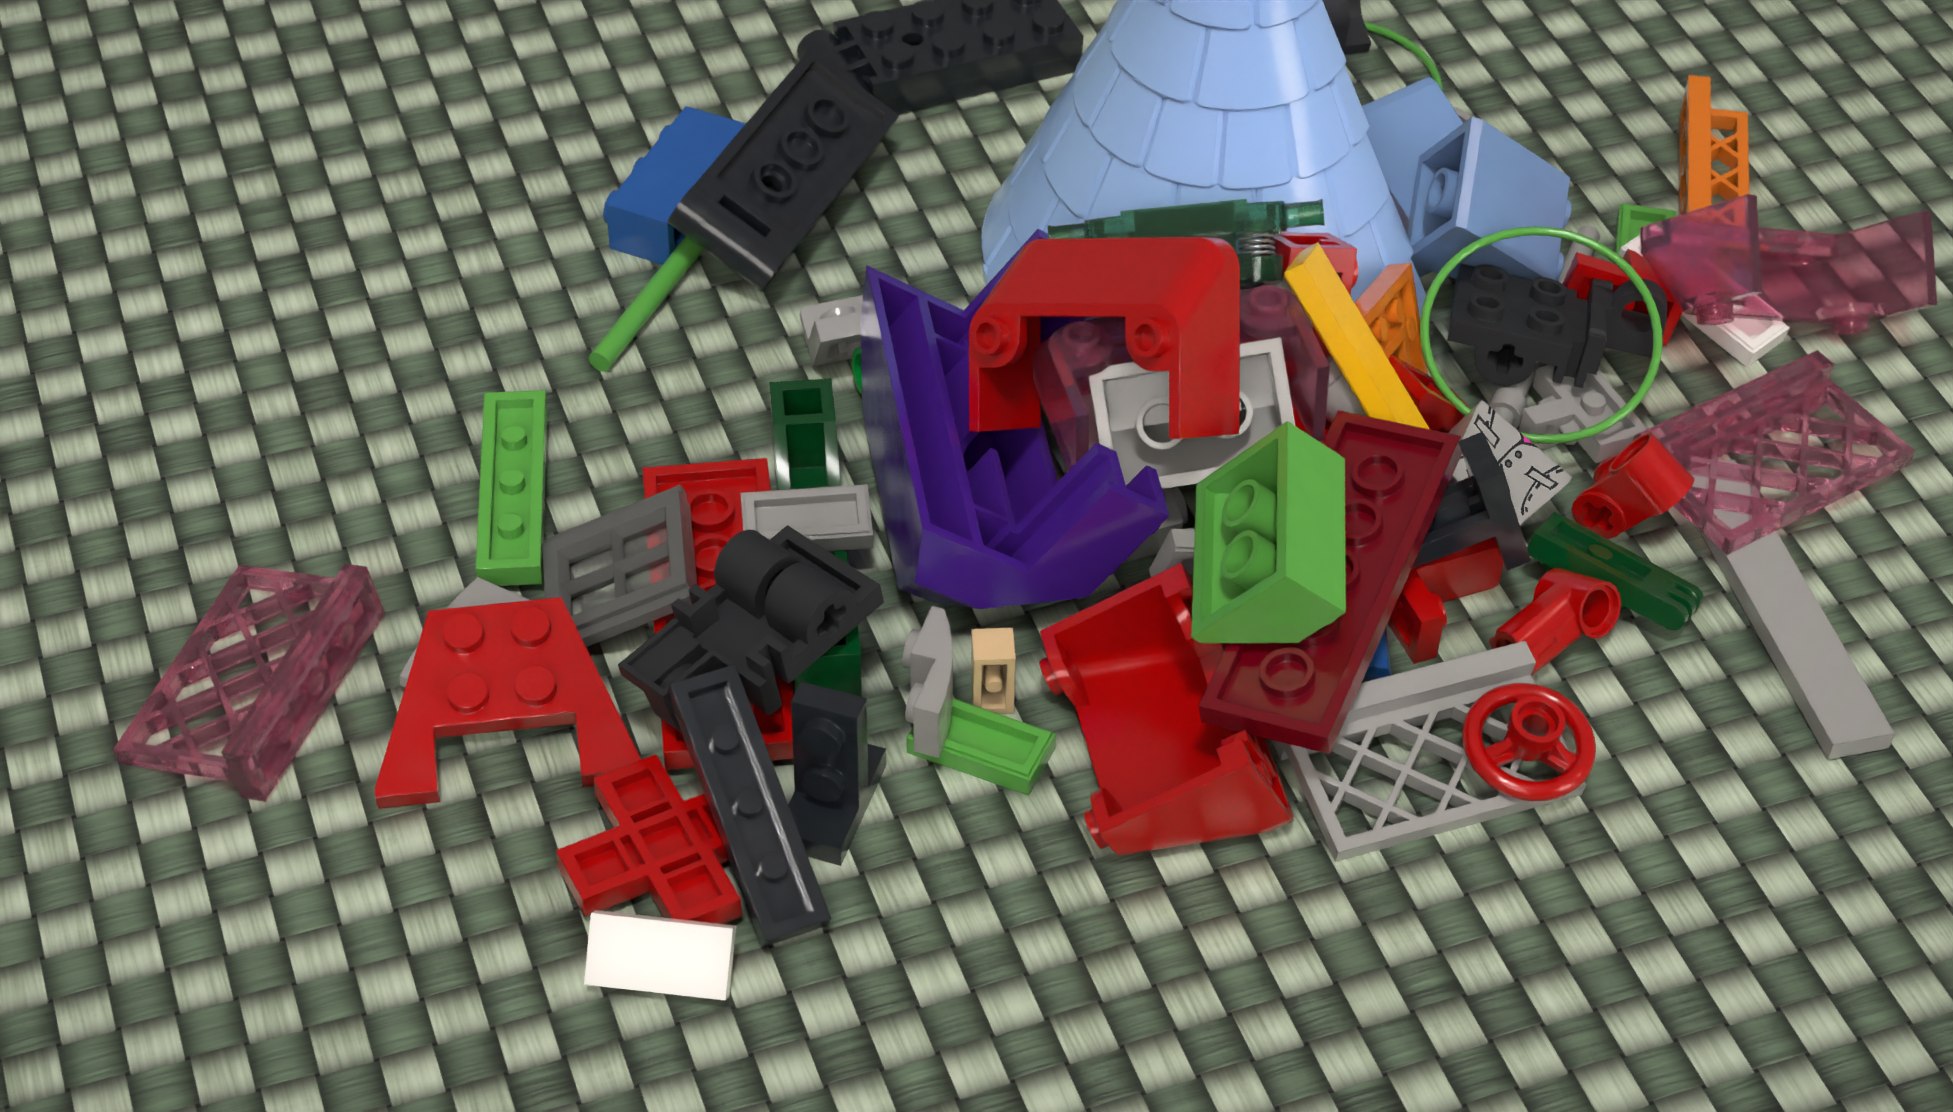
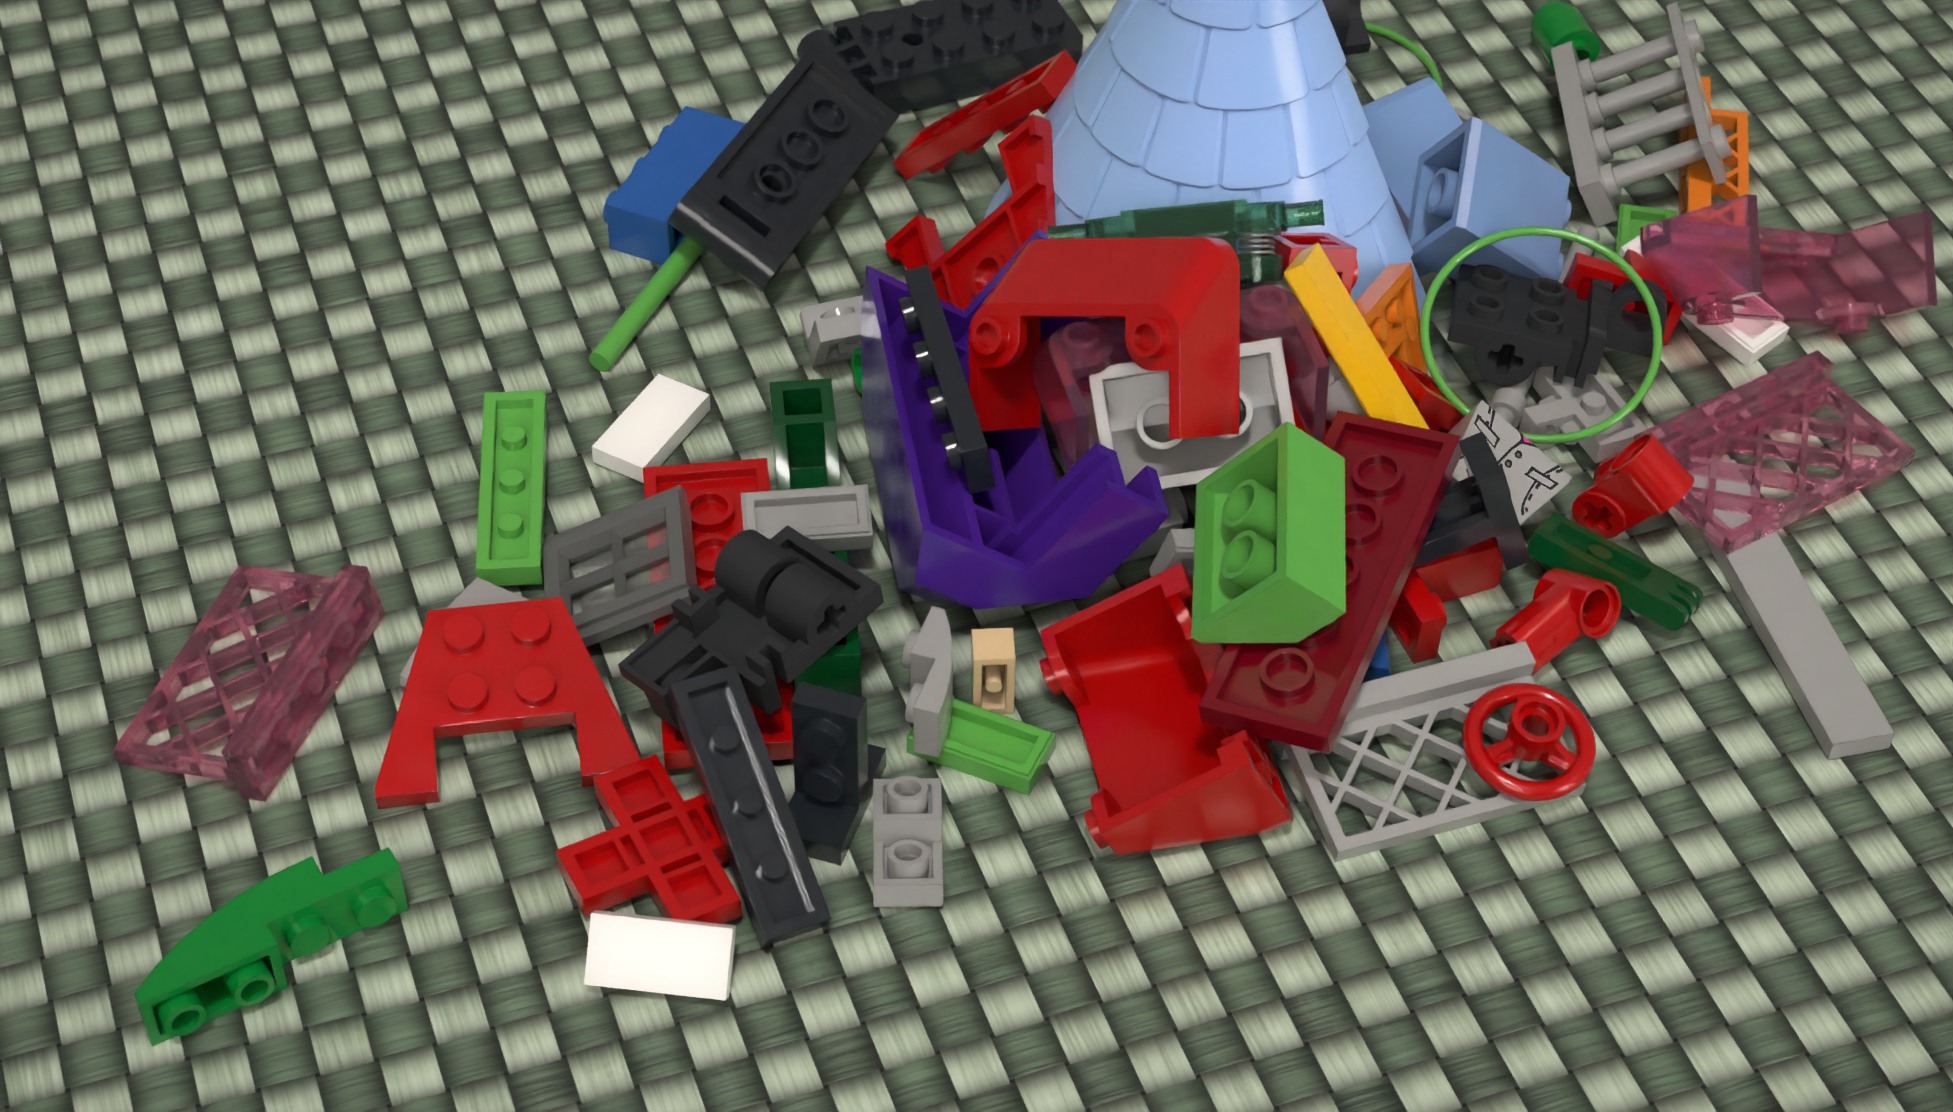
none -> green slope [134,847,409,1047]
none -> white tile [591,374,711,483]
none -> light grey slope [873,776,943,907]
none -> red wing [885,114,1056,310]
none -> red plate [893,50,1077,180]
none -> black plate [898,265,996,494]
none -> green brick [1531,1,1600,72]
none -> light grey fence [1551,2,1732,227]

